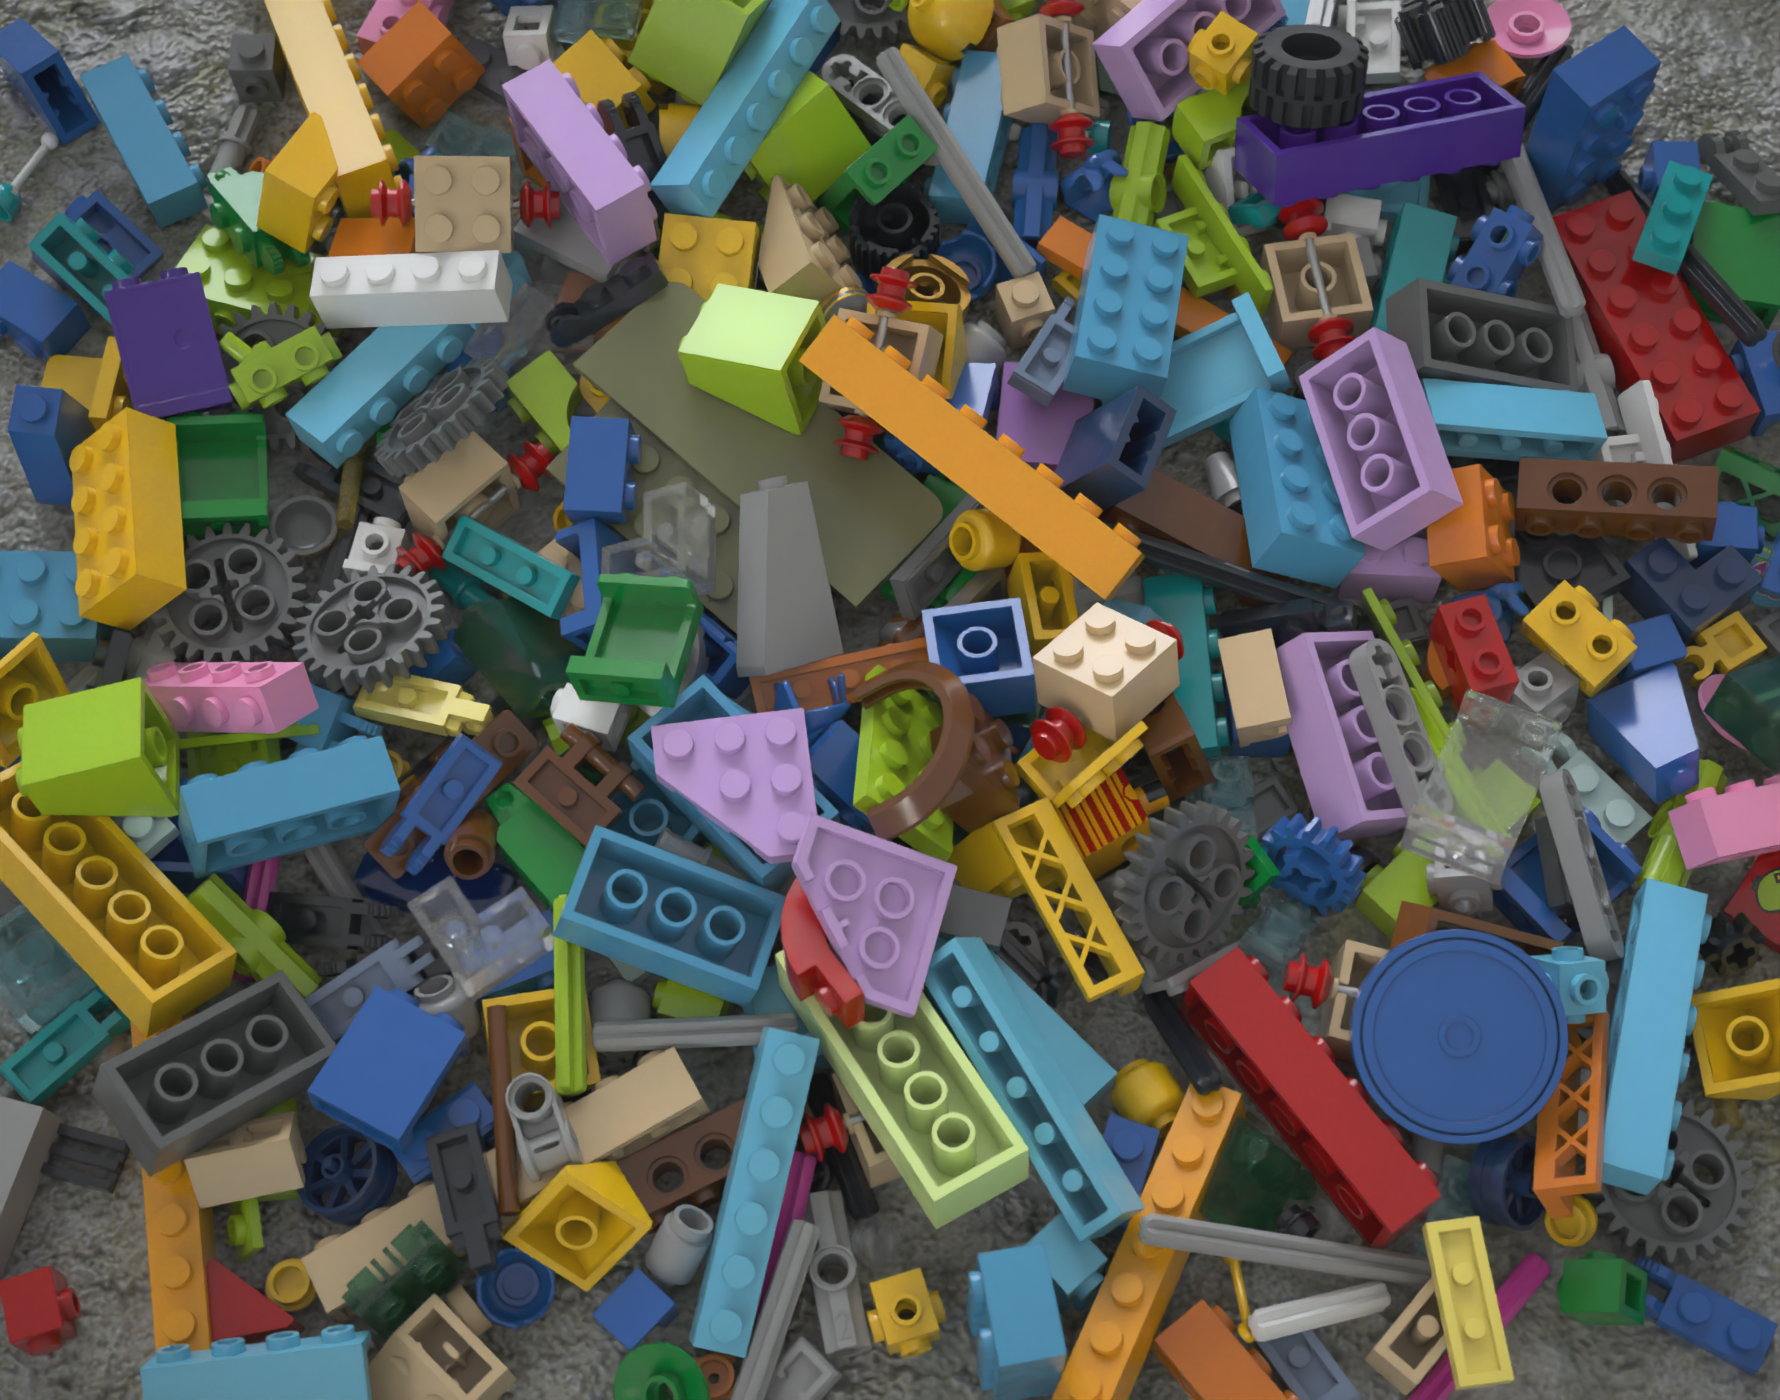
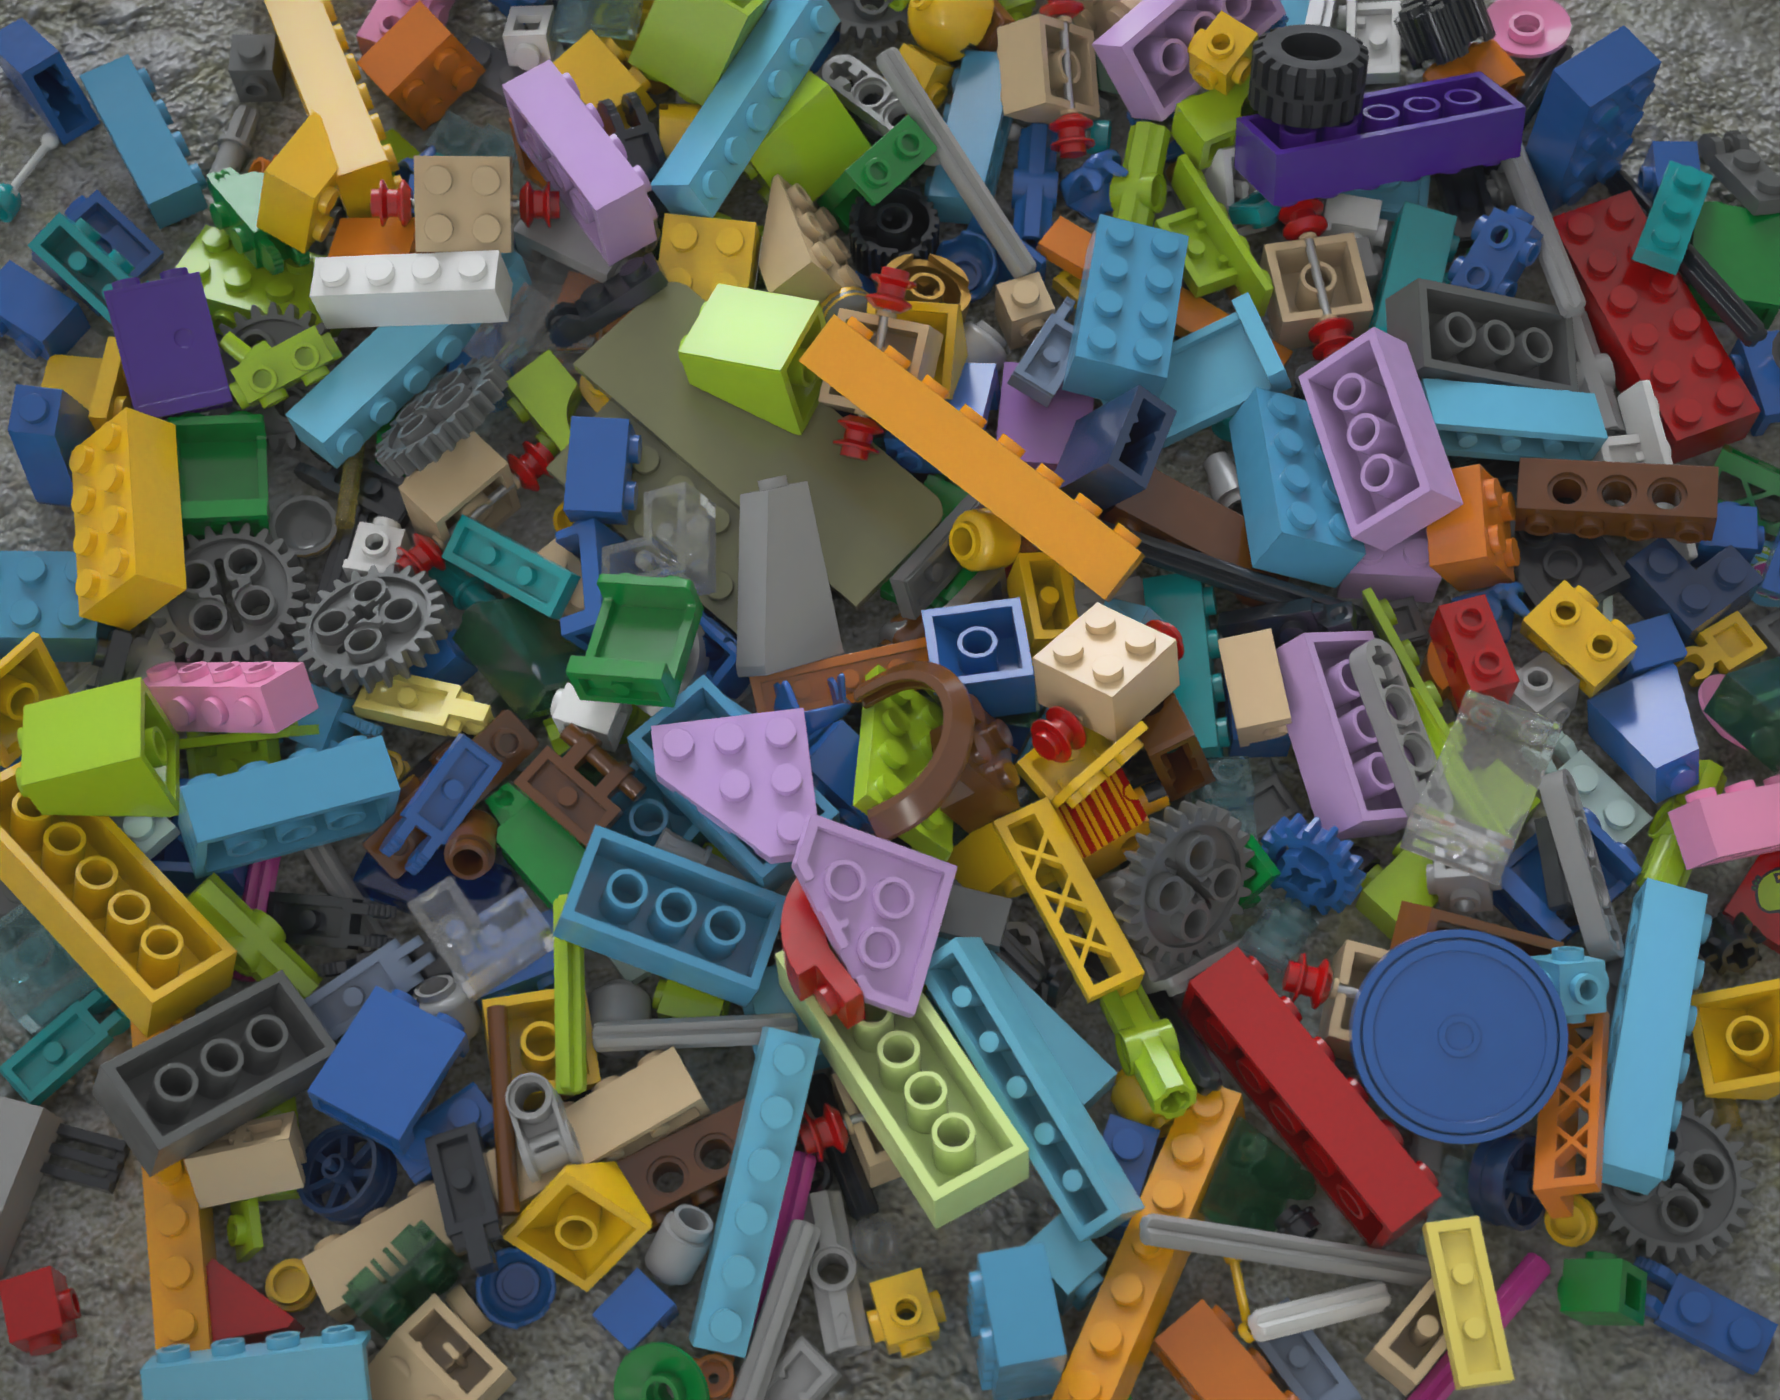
none -> lime piece [1100,984,1197,1120]

